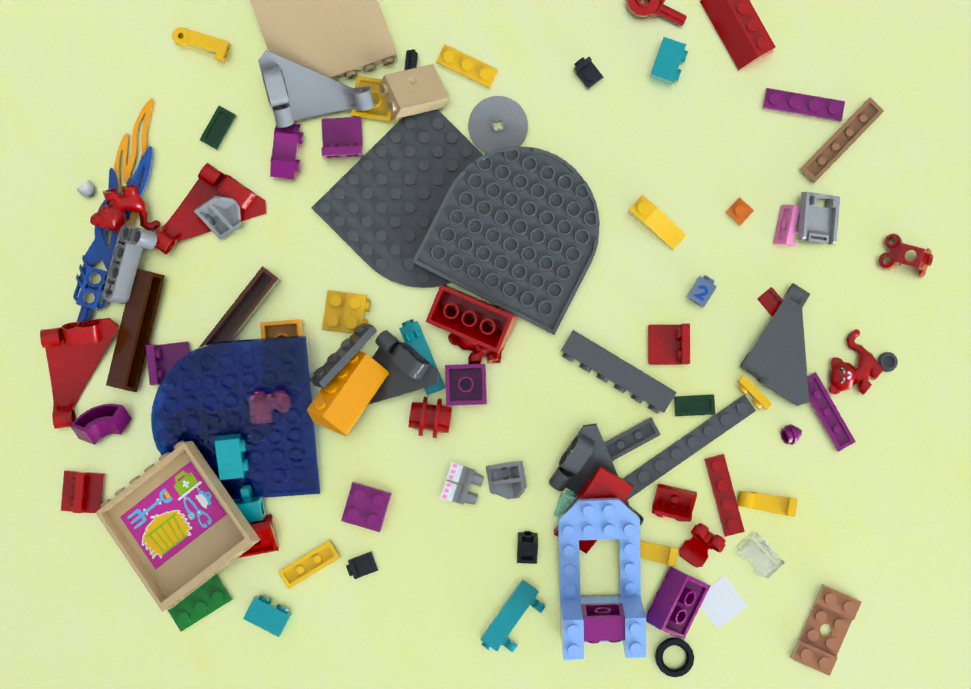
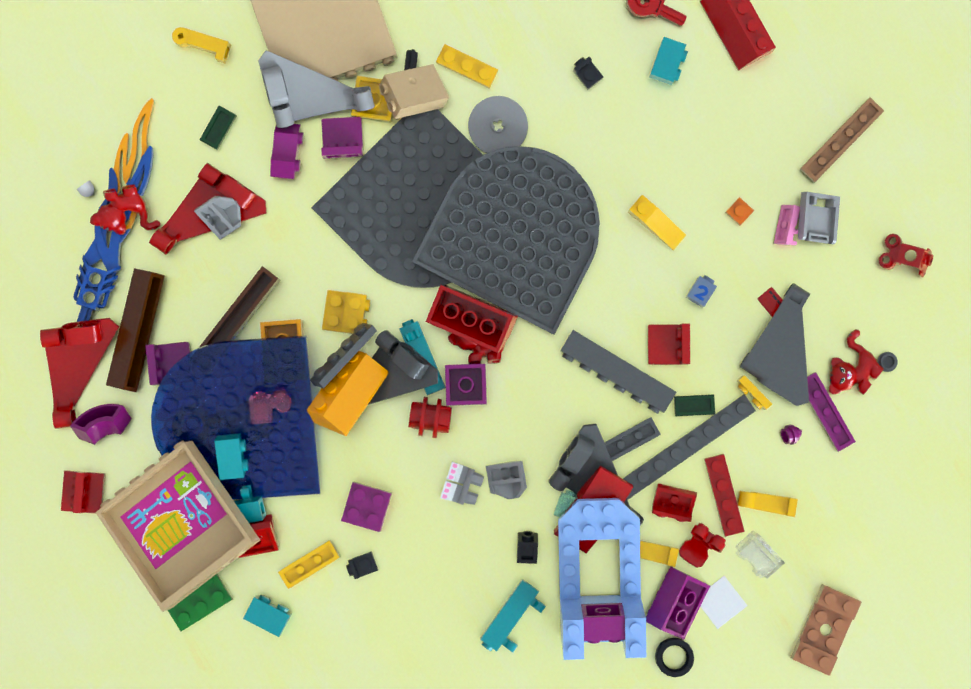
light grey beam [103,224,157,304] -> none
magenta plate [762,88,845,122] -> none

